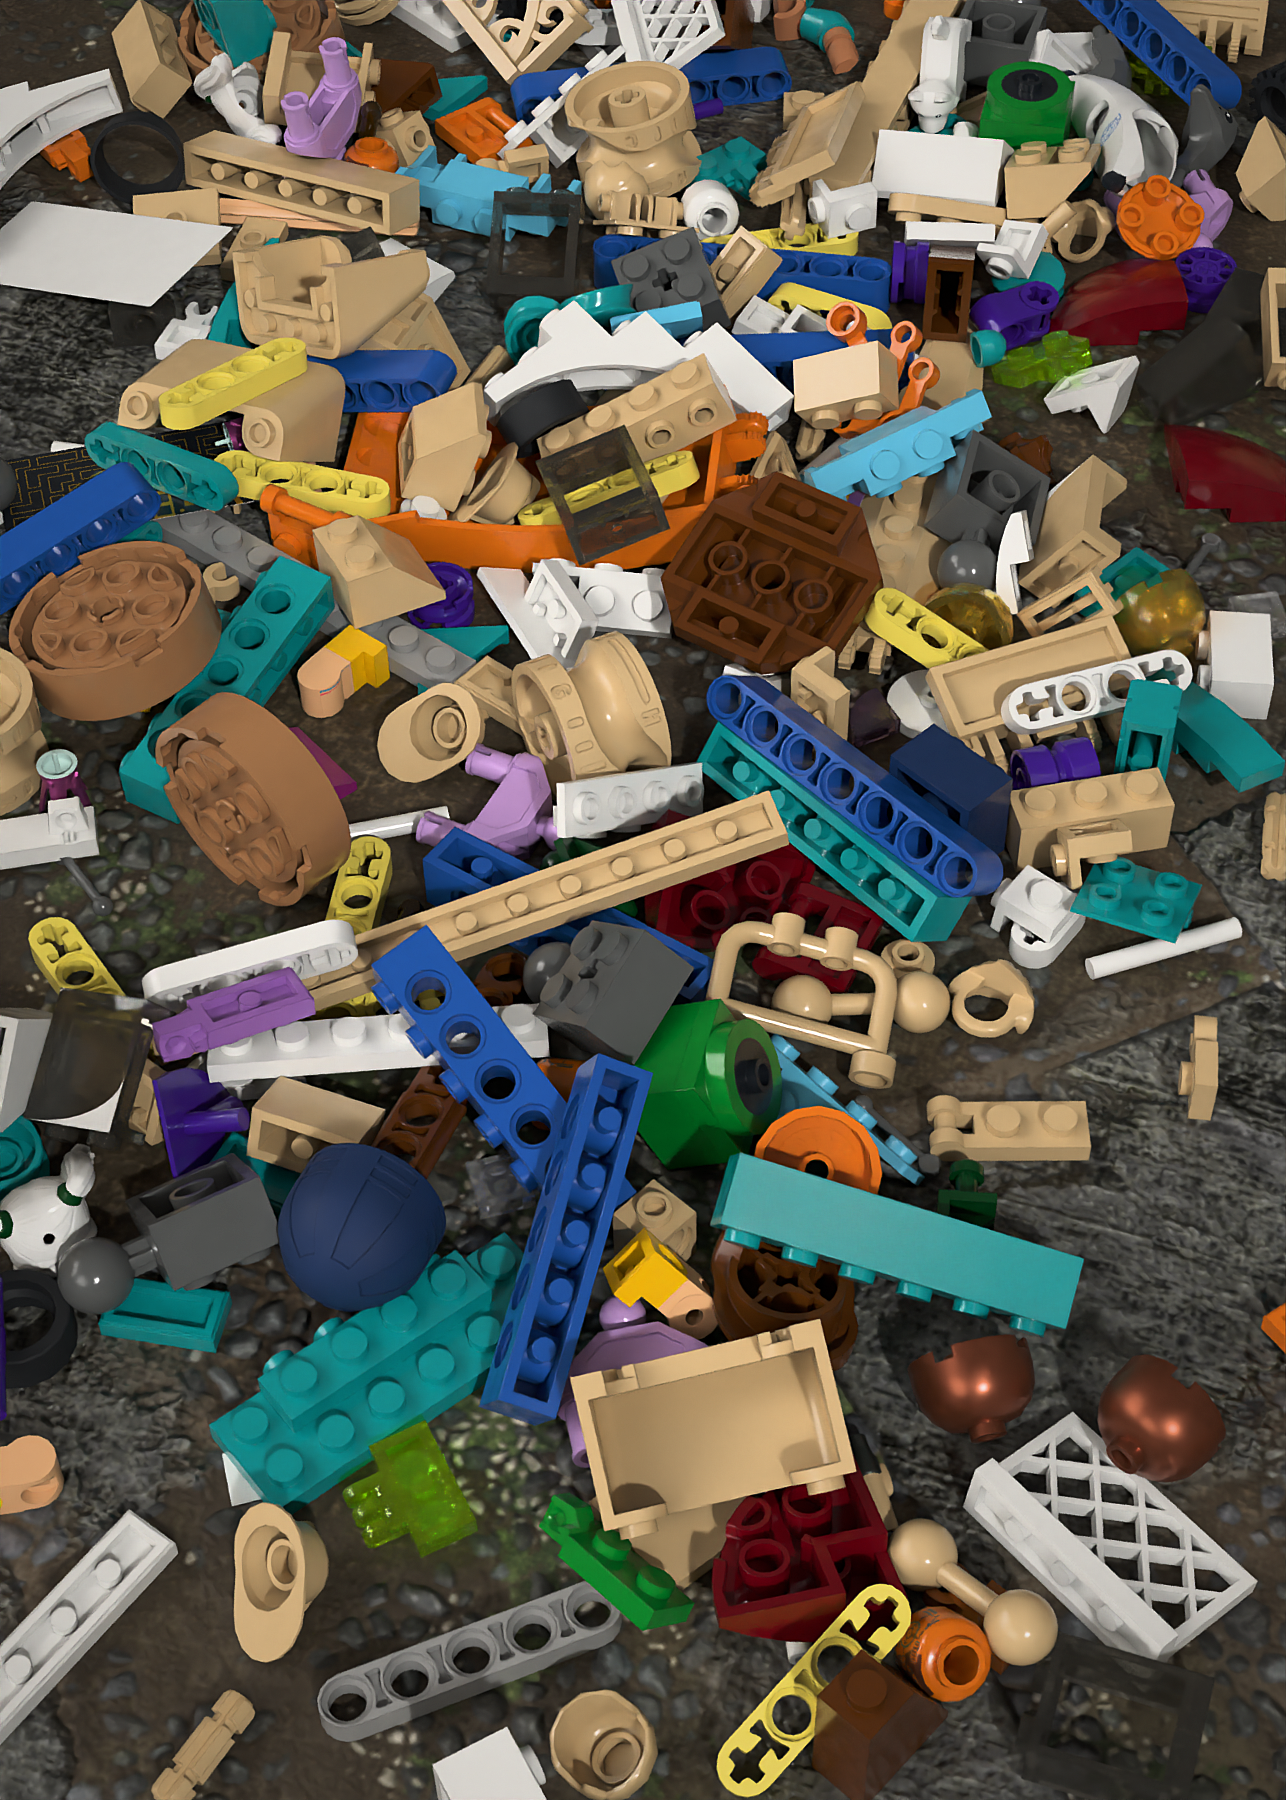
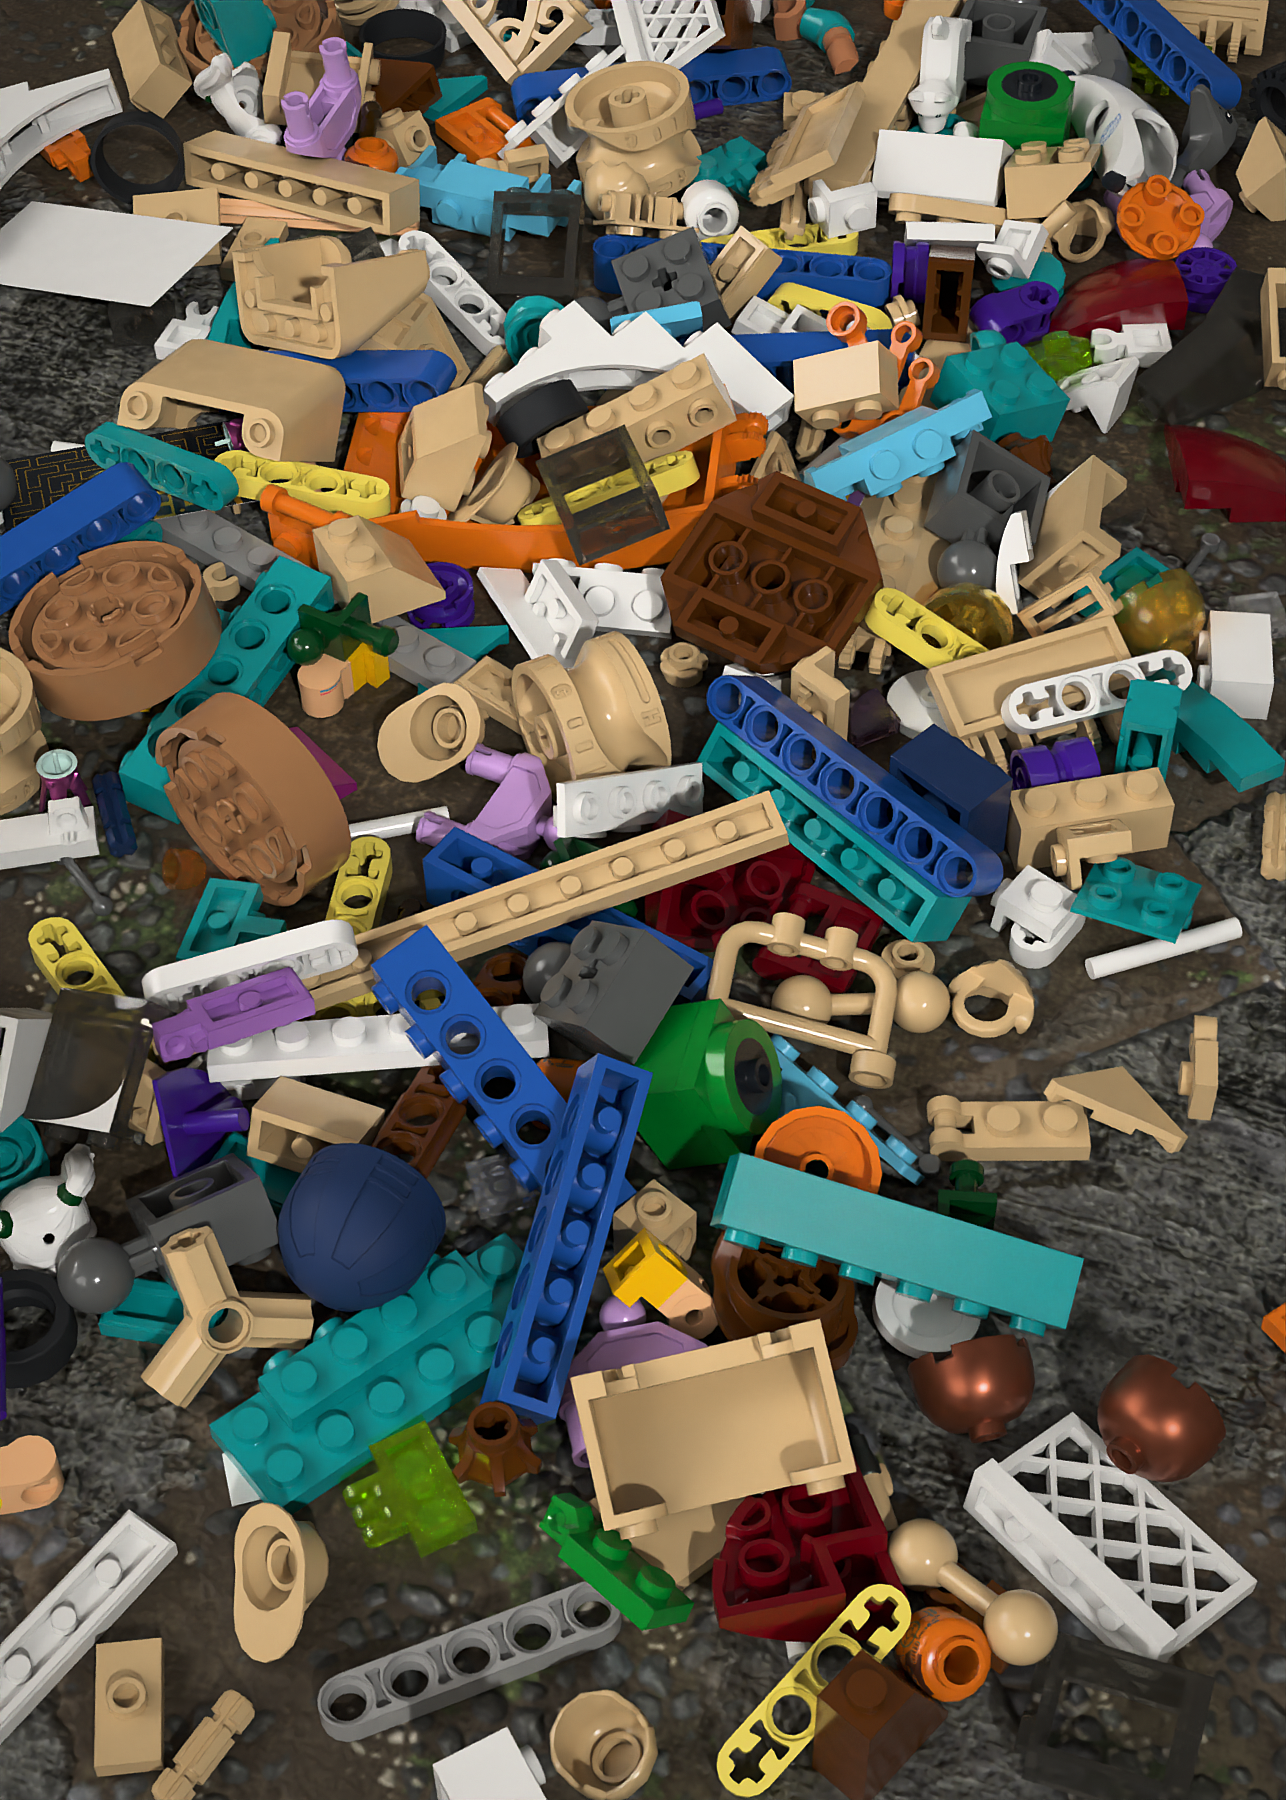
light yellow beam [158,338,308,430] -> none
teal piece [561,284,637,328] -> none
none -> dark blue axle [92,771,138,858]
none -> tan plate [94,1638,165,1777]
none -> tan piece [140,1226,314,1409]
none -> clear orange hinge [162,847,207,890]
none -> teal hinge [175,878,287,962]
none -> dark green piece [287,592,399,666]
none -> black tyre [359,9,446,70]
none -> white beam [397,230,507,356]
none -> reddish brown rock [448,1402,542,1497]
none -> tan plate [660,642,708,688]
none -> white piece [872,1278,981,1360]
none -> tan plate [884,294,921,335]
none -> teal brick [930,342,1070,444]
none -> tan tile [1044,1066,1188,1153]
none -> white plate [1090,323,1173,368]

